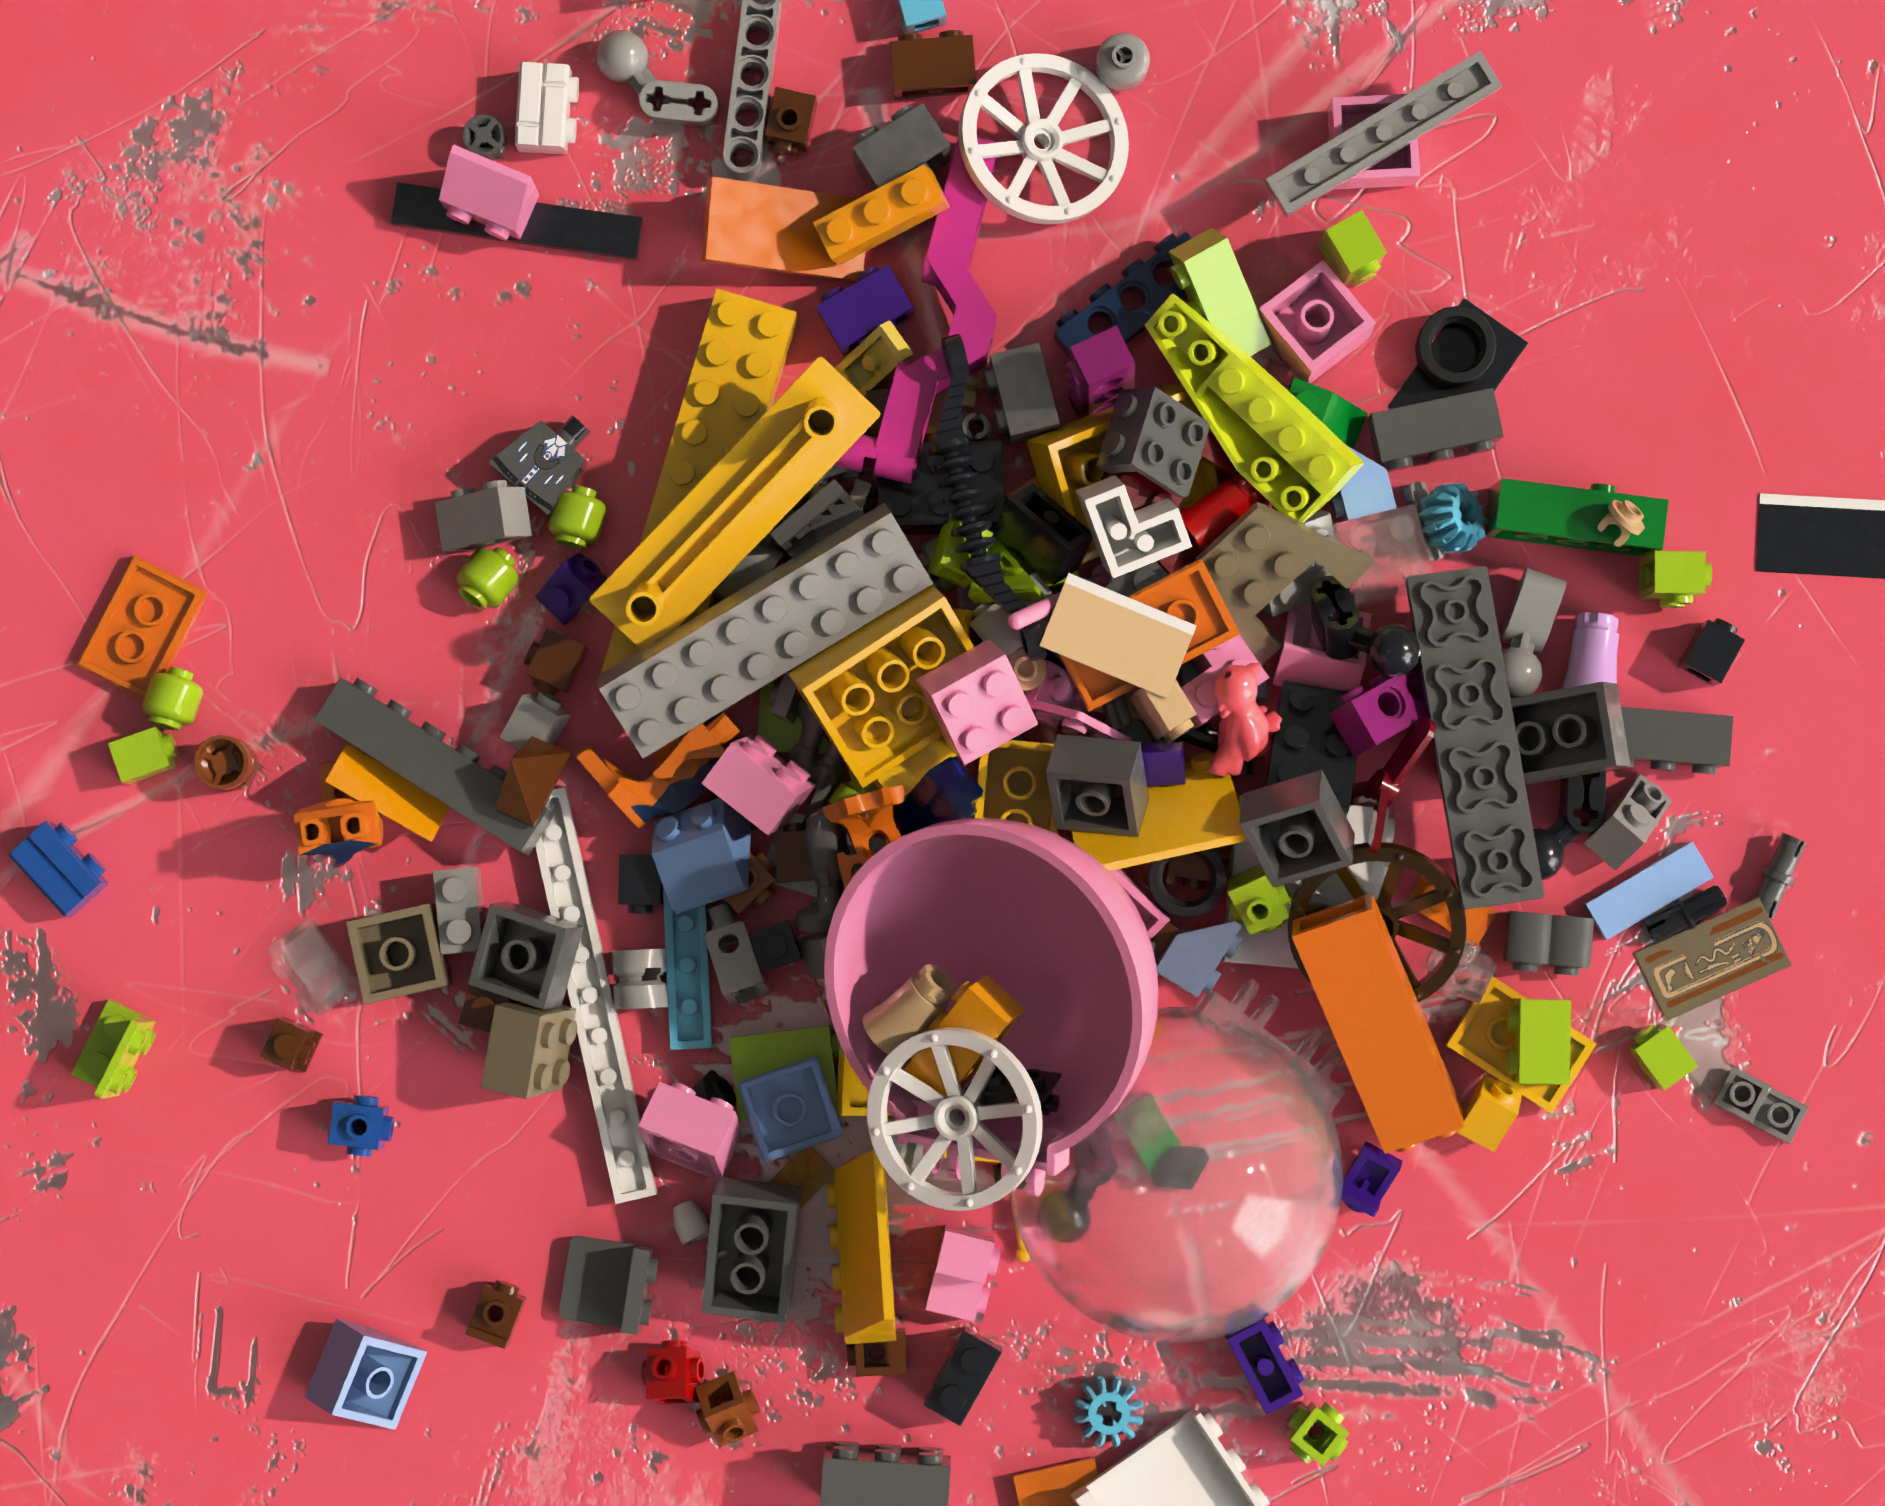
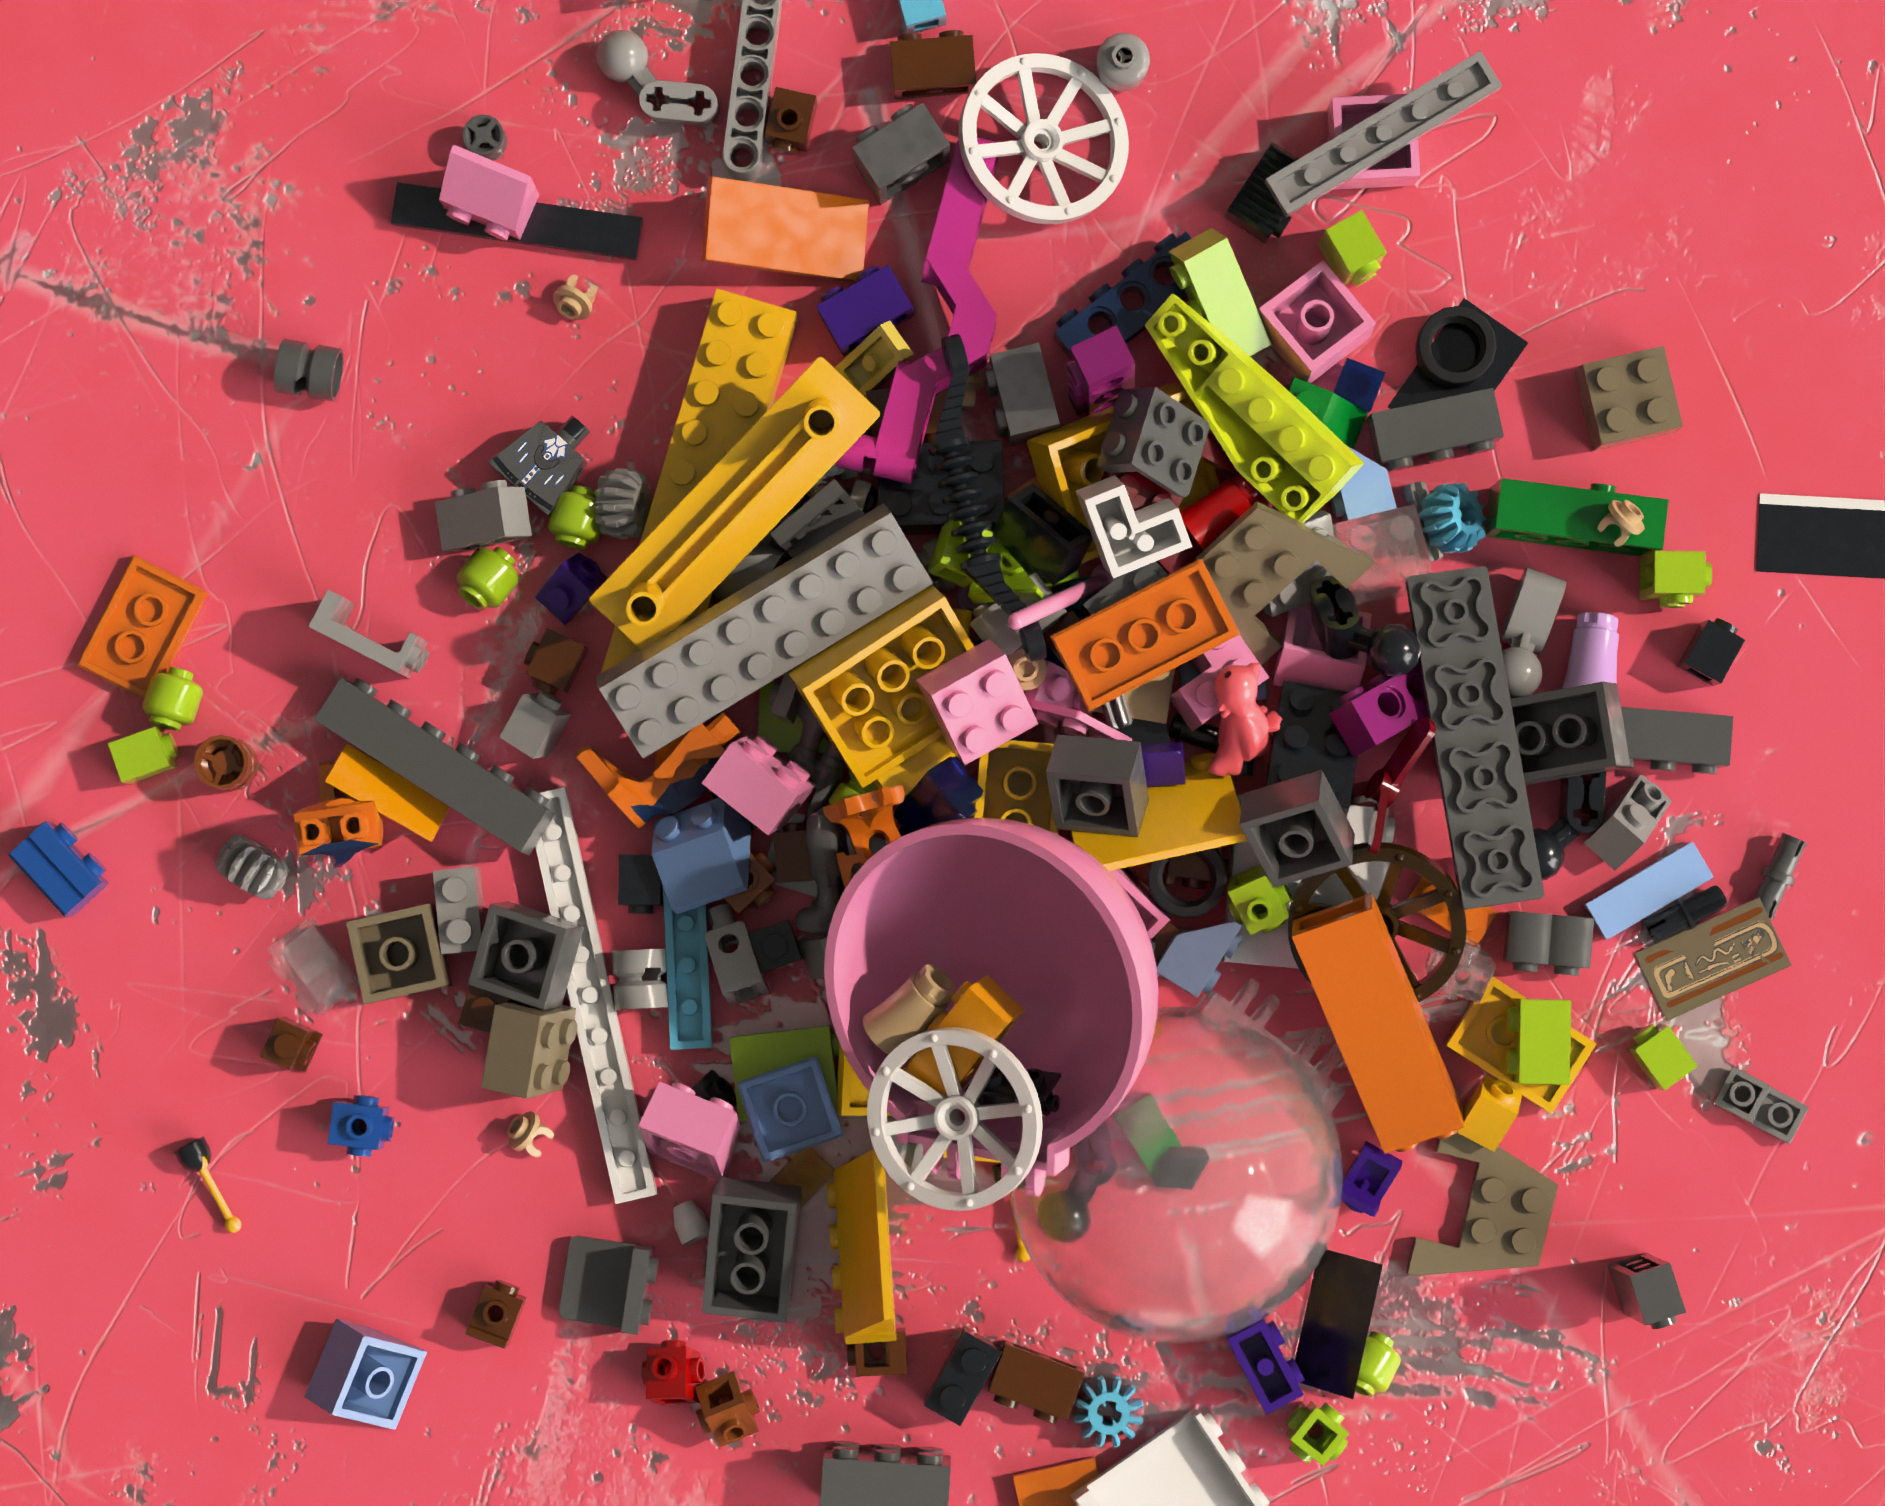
lime bracket [71,999,156,1099] -> none
reddish brown slope [495,736,570,828] -> none
white brick [515,62,579,155] -> none
light orange brick [813,164,950,265] -> none
bright pink brick [925,1225,1001,1322] -> none
light grey pin [961,413,992,441] -> none
tan sticker [1039,573,1196,699] -> none
tan brick [1129,679,1197,743] -> none
none -> hinge [174,1136,241,1233]
none -> light grey gear [215,835,290,899]
none -> dark grey wheel [274,339,344,402]
none -> light grey panel [308,590,430,679]
none -> tan plate [507,1111,554,1157]
none -> tan plate [553,274,597,320]
none -> light grey gear [593,468,652,539]
none -> reddish brown brick [988,1340,1085,1424]
none -> black brick [1225,142,1298,244]
none -> black sticker [1295,1247,1383,1399]
none -> clear blue plate [1333,358,1386,413]
none -> lime head [1355,1331,1401,1397]
none -> dark tan wing [1406,1132,1558,1276]
none -> dark tan brick [1575,346,1683,451]
none -> dark grey brick [1607,1253,1686,1329]

